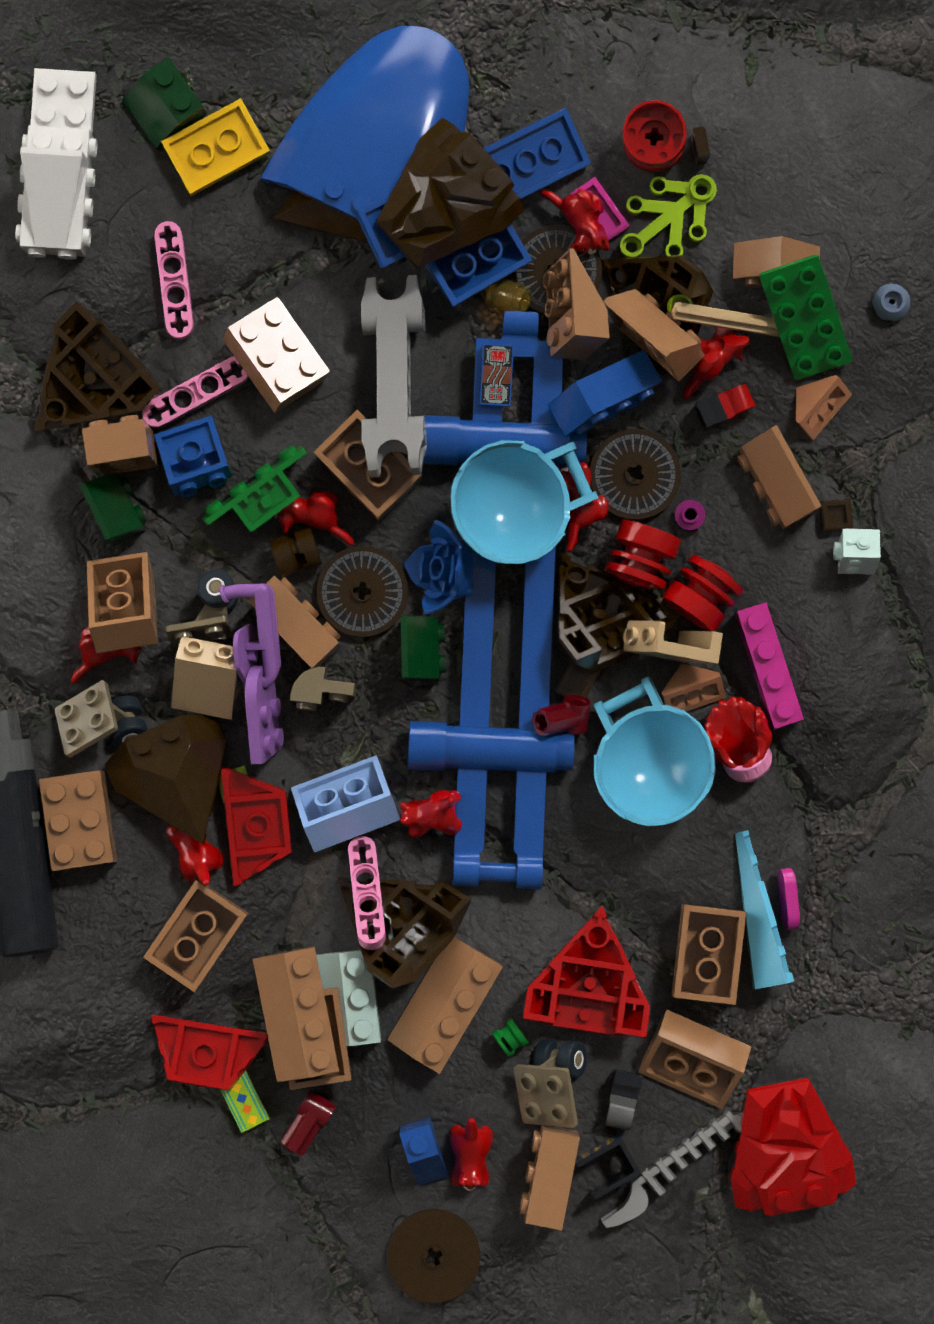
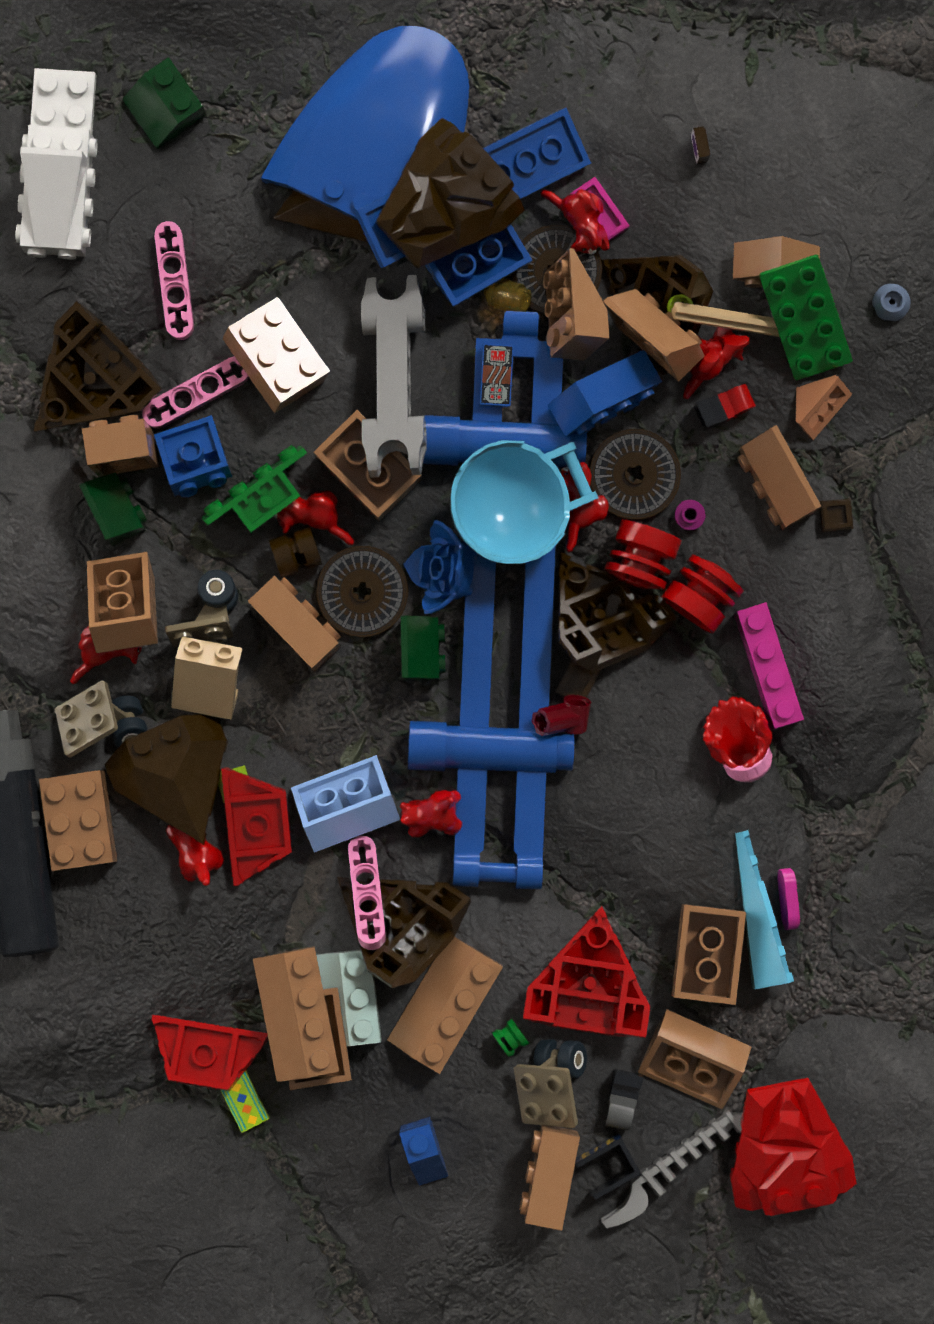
medium nougat brick [143,879,249,992] -> none
yellow plate [161,98,271,196] -> none
medium lavender plate [219,583,284,764] -> none
dark red piece [281,1090,337,1156] -> none
dark tan brick [290,667,357,711] -> none
dark brown piece [388,1209,480,1303] -> none
red animal [448,1118,494,1191] -> none
medium azure windscreen [594,676,716,826] -> none
lime plant [619,174,717,258] -> none
red wheel [623,100,687,173] -> none
tan panel [623,621,723,664] -> none
nougat slope [661,663,726,712] -> none
light aqua head [833,529,881,575] -> none

